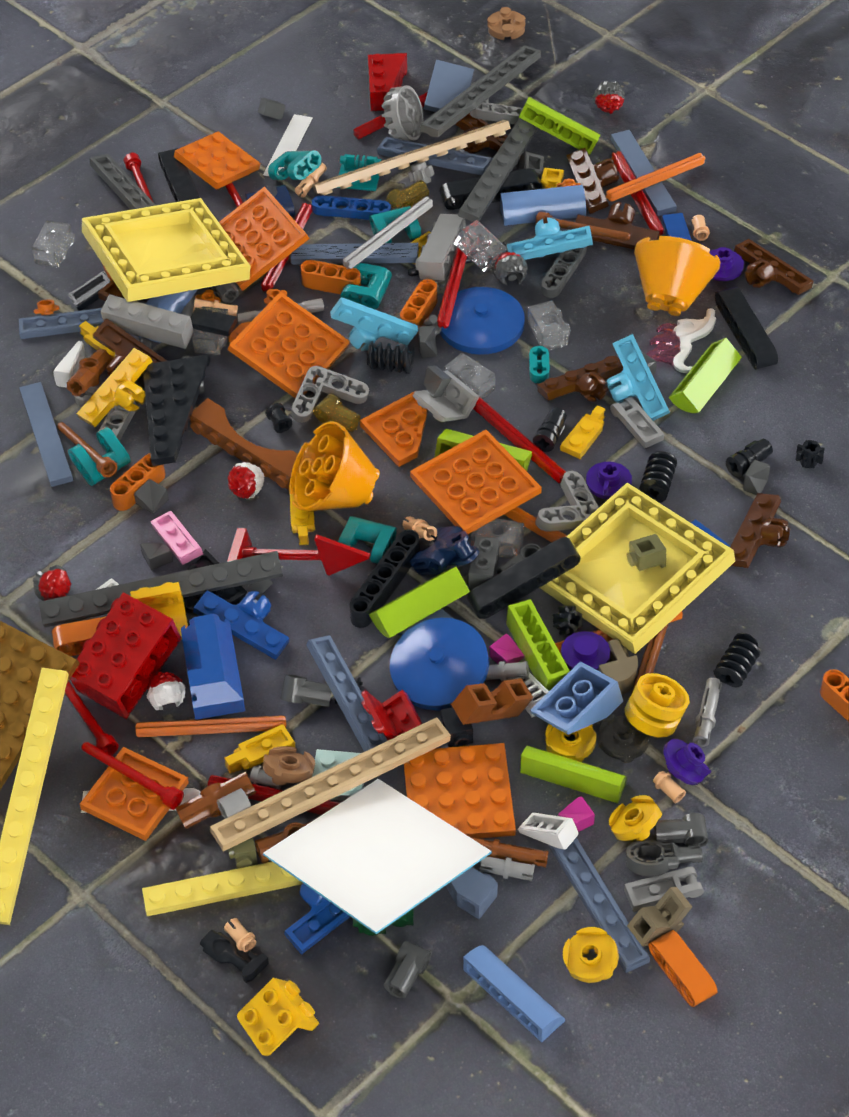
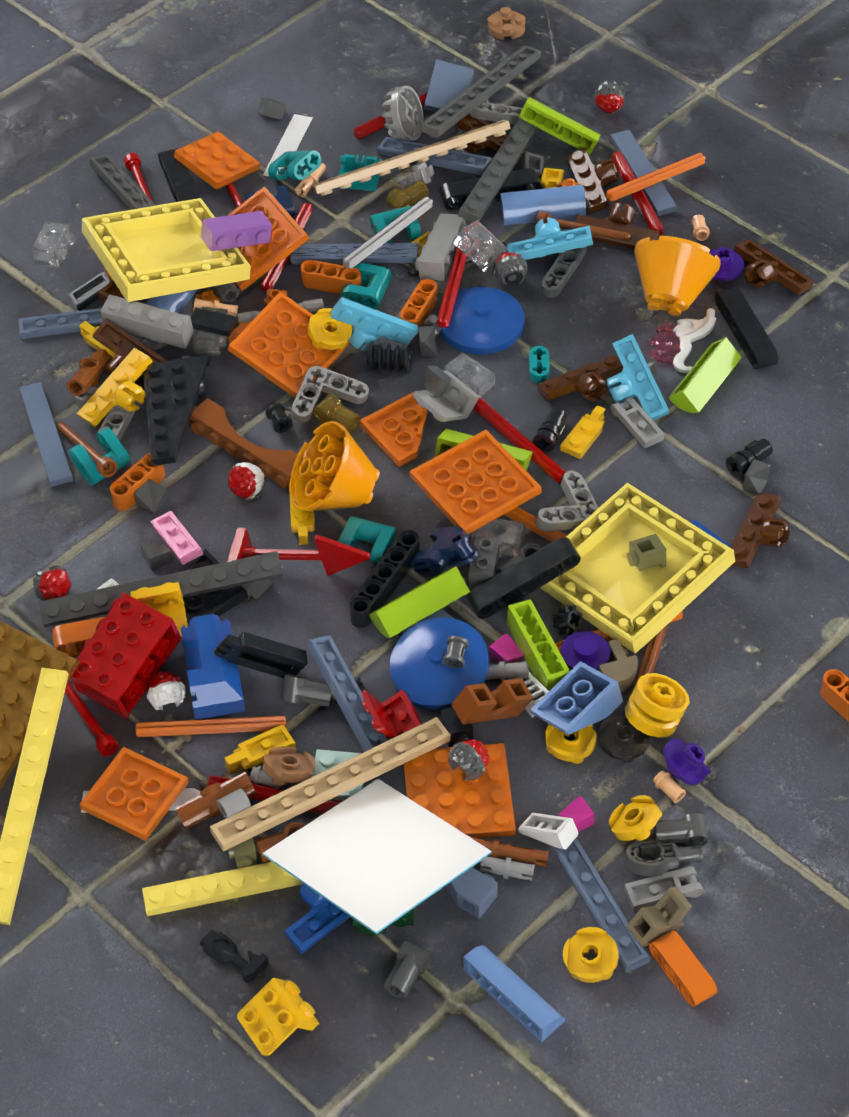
orange plate [34,299,60,316] -> none
white slope [53,341,86,388] -> none
red piece [81,742,184,810] -> none
blue plate [193,590,289,660] -> none
light nougat pin [224,918,256,952] -> none
blue beam [312,195,391,220] -> none
red wedge [368,53,407,111] -> none
light nougat pin [402,516,437,541] -> none
lime brick [520,745,627,803] -> none
clear brick [528,300,571,350] -> none
dark purple piece [586,462,632,499] -> none
black piece [639,451,677,503] -> none
blue tile [662,213,692,241] -> none
light grey pin [693,678,722,747] -> none
black piece [713,633,760,688] -> none
black gear [795,440,825,468] -> none
none -> medium lavender brick [201,211,272,251]
none -> black hinge [214,631,308,678]
none -> yellow plate [307,308,352,350]
none -> dark grey bush [442,636,469,669]
none -> dark grey piece [448,739,489,781]

